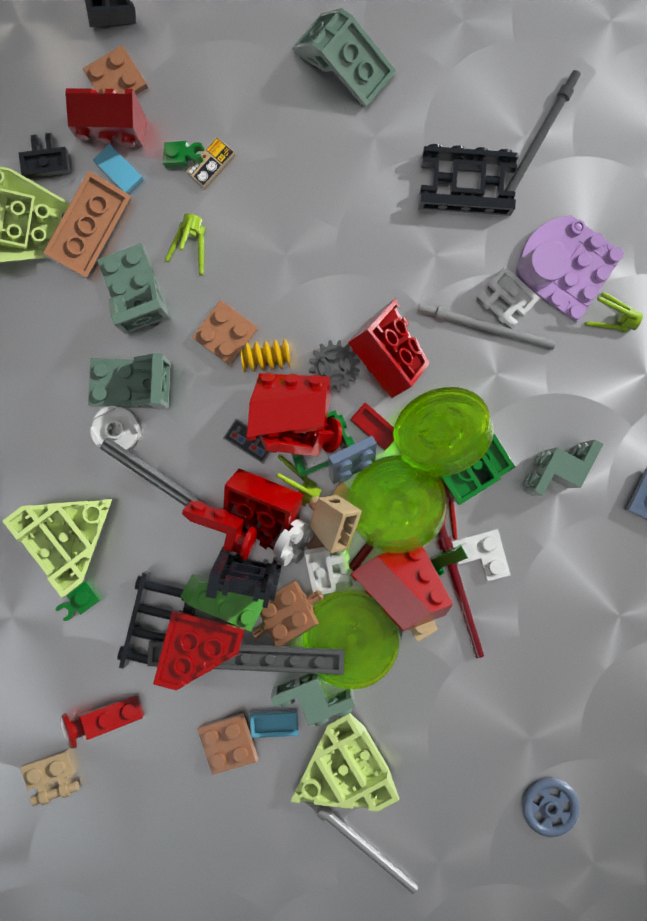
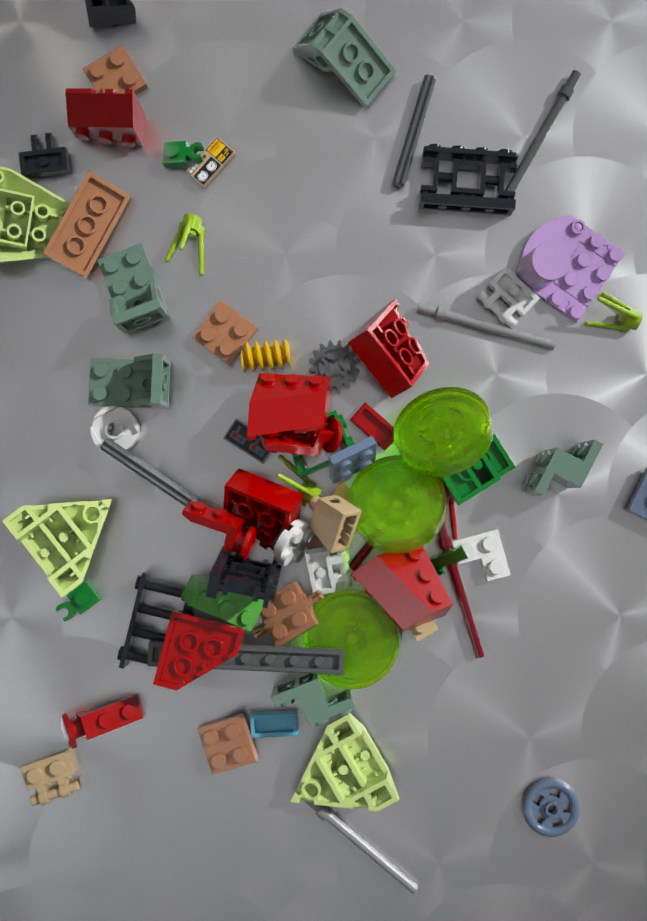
medium azure tile [93,144,143,194] -> none
none -> dark grey axle [392,74,436,187]

